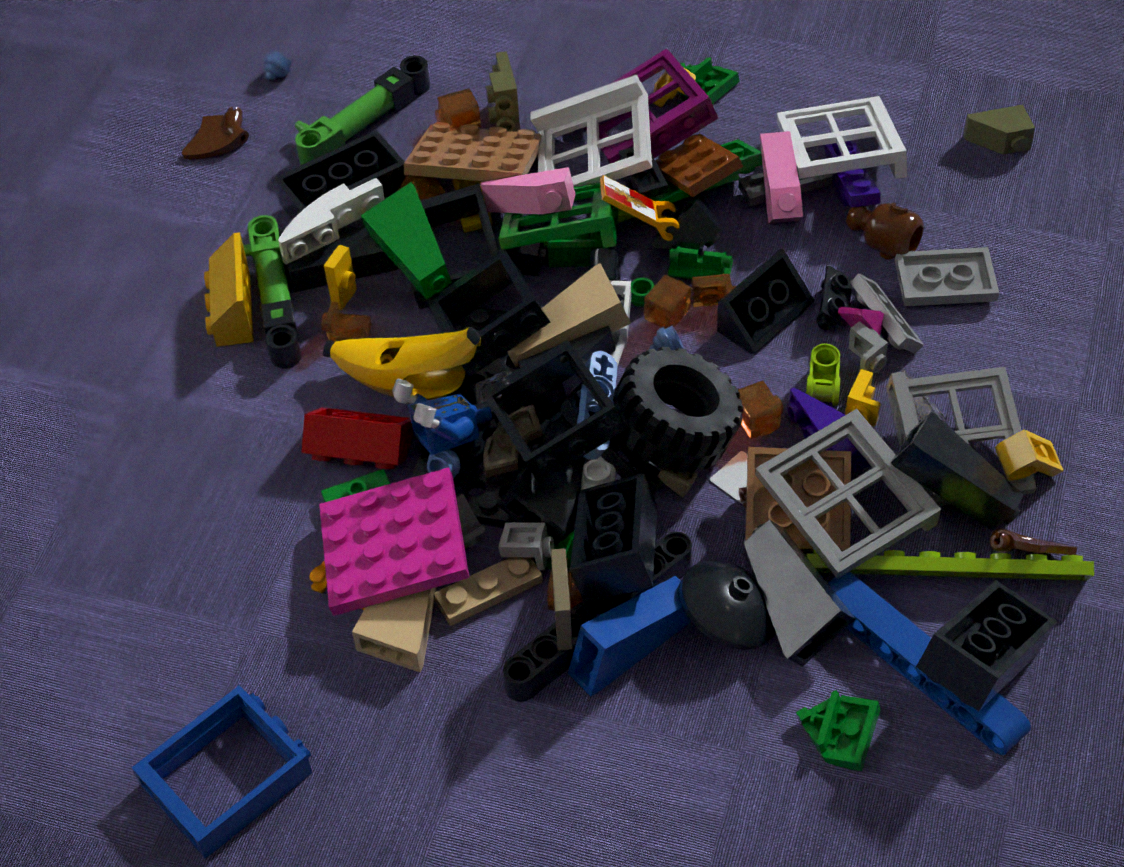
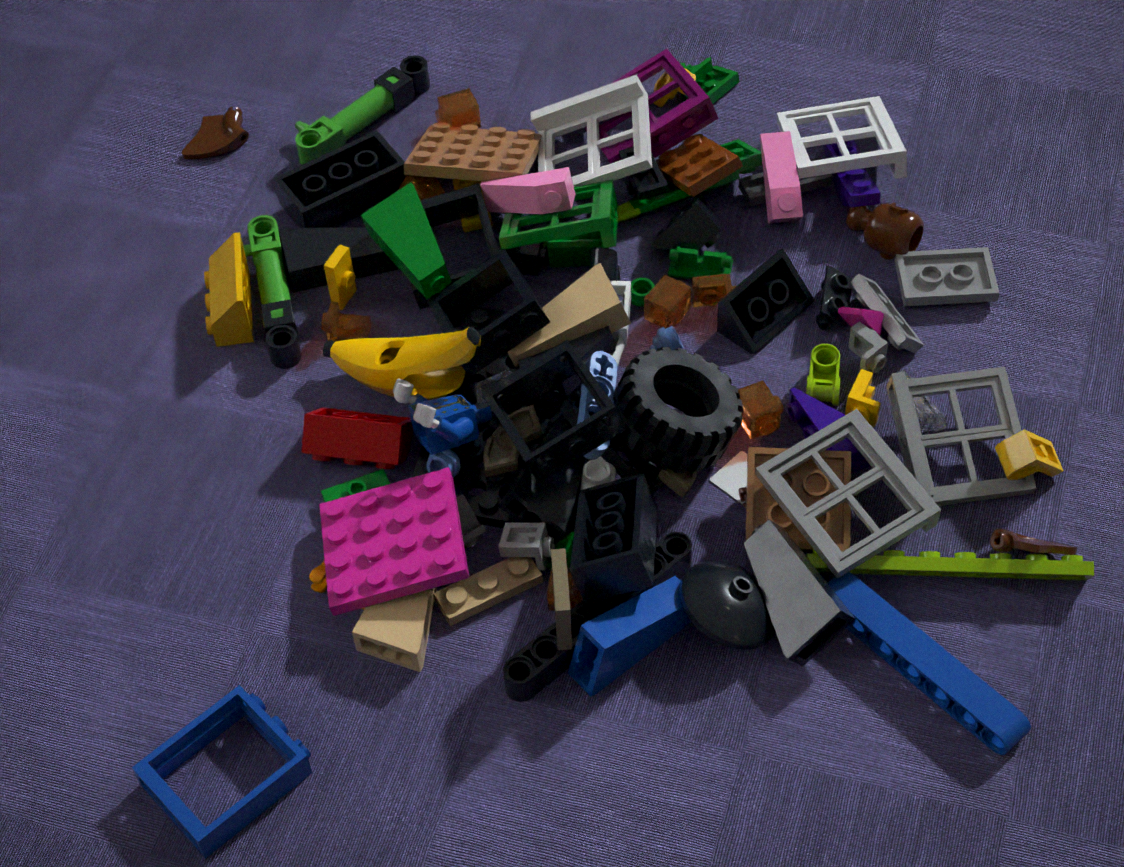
medium blue plate [264,51,292,80] -> none
white slope [278,178,385,264] -> none
olive plate [485,51,520,132] -> none
flag [600,175,680,241] -> none
green slope [796,690,880,771] -> none
black slope [890,412,1024,531] -> none
black brick [916,580,1057,711] -> none
olive slope [963,105,1035,154] -> none

